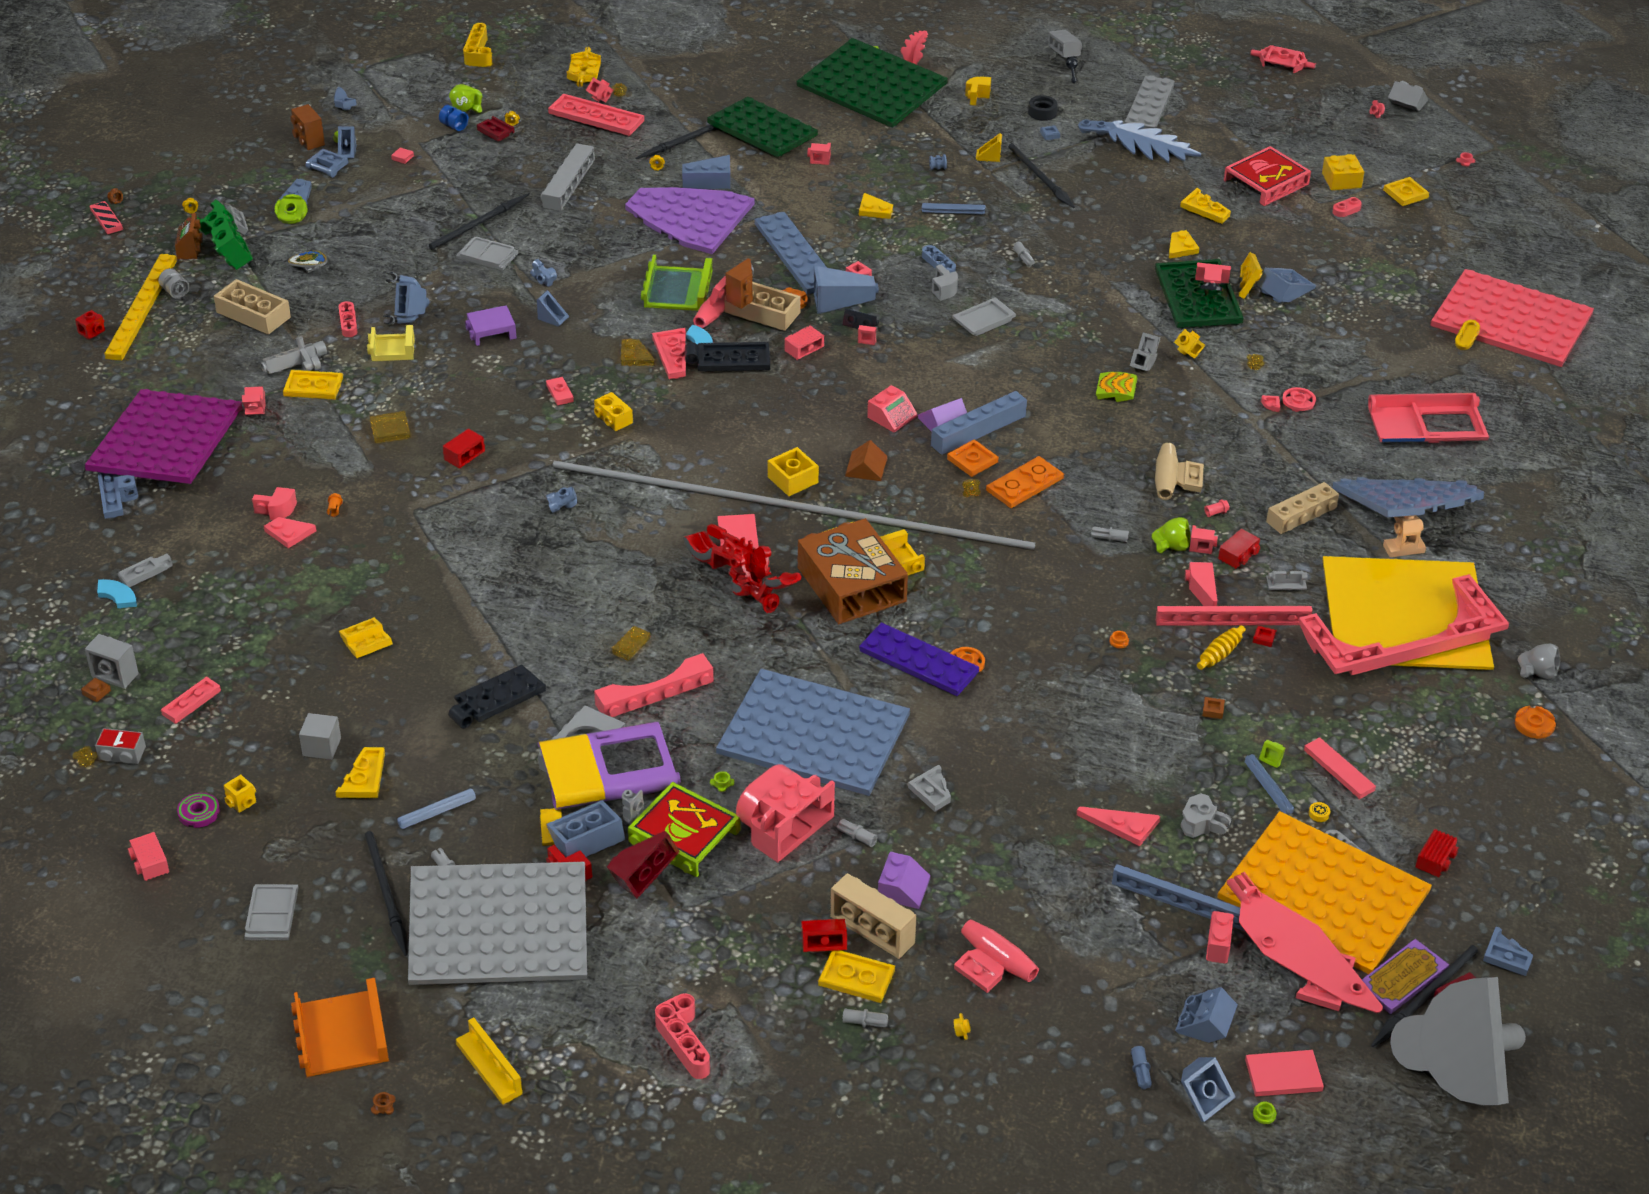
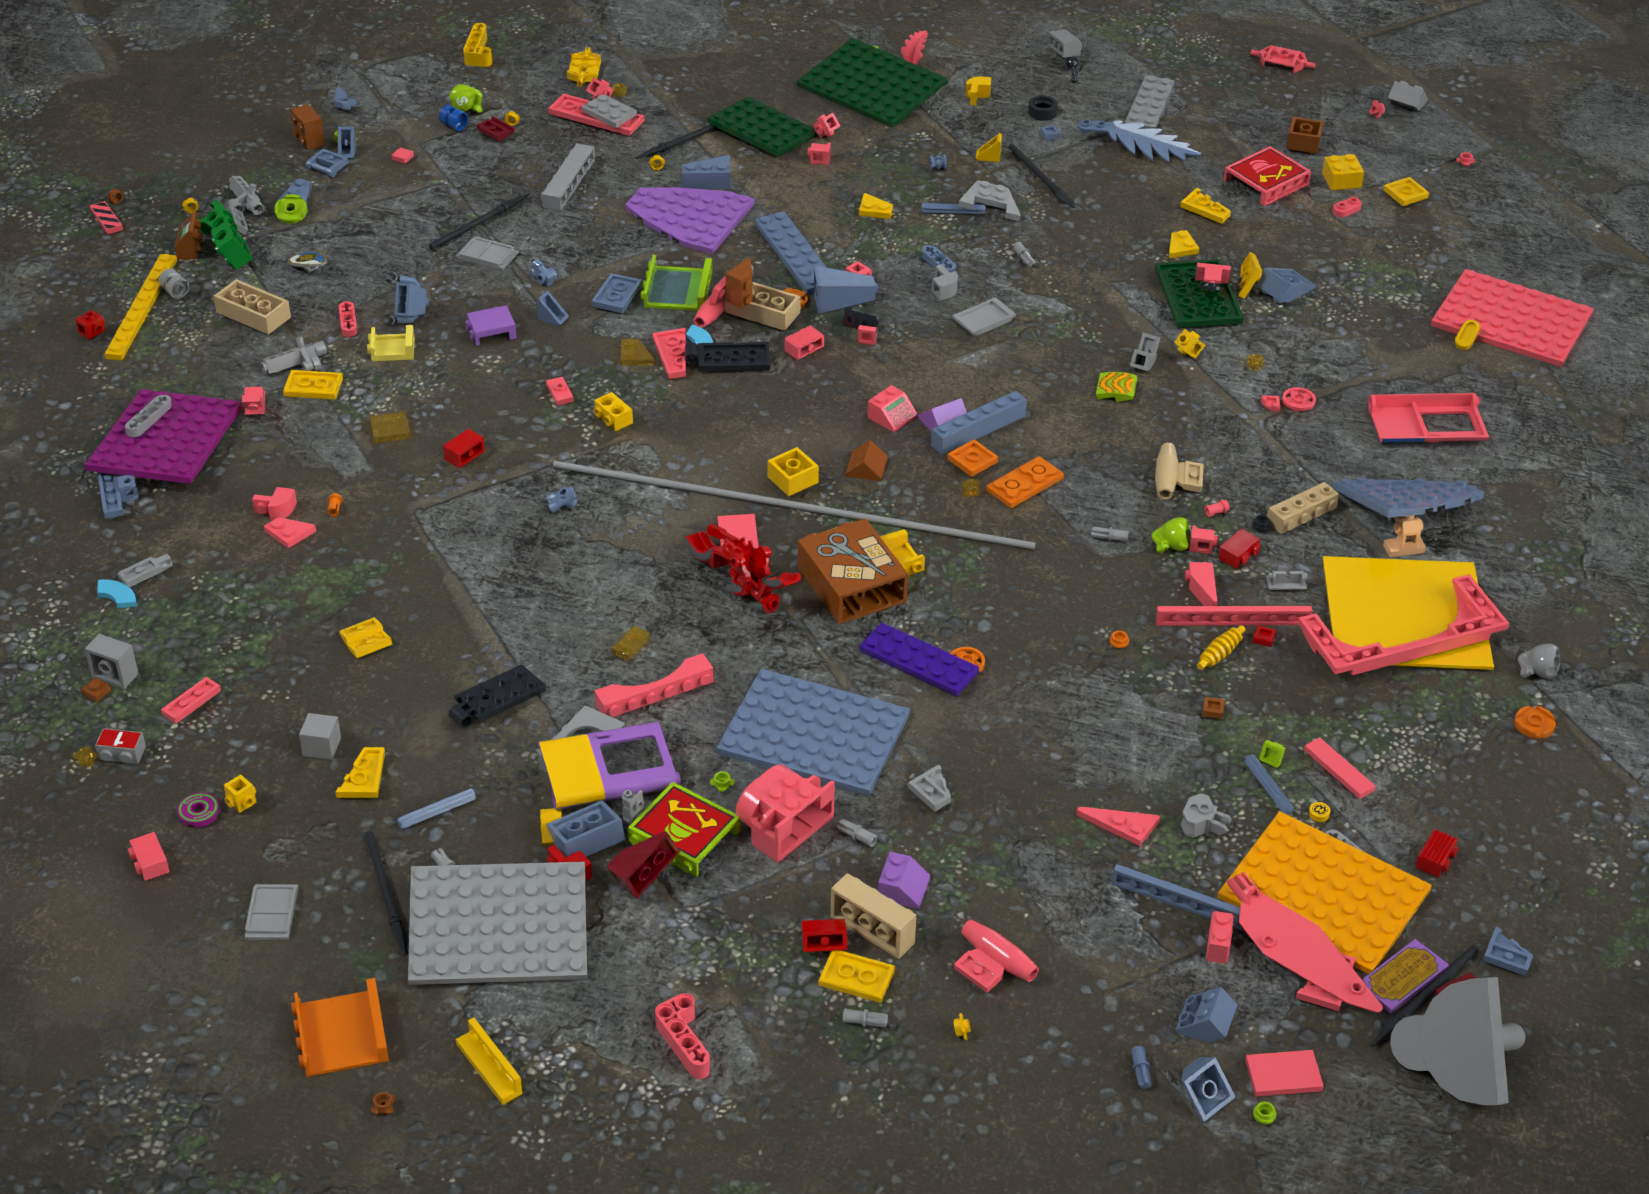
none -> light grey beam [125,395,172,437]
none -> light grey piece [228,176,264,215]
none -> light grey plate [582,94,637,128]
none -> sand blue plate [591,273,642,313]
none -> coral brick [813,113,840,138]
none -> light grey wing [958,180,1020,221]
none -> black plate [1252,515,1271,532]
none -> dark orange brick [1286,117,1324,154]

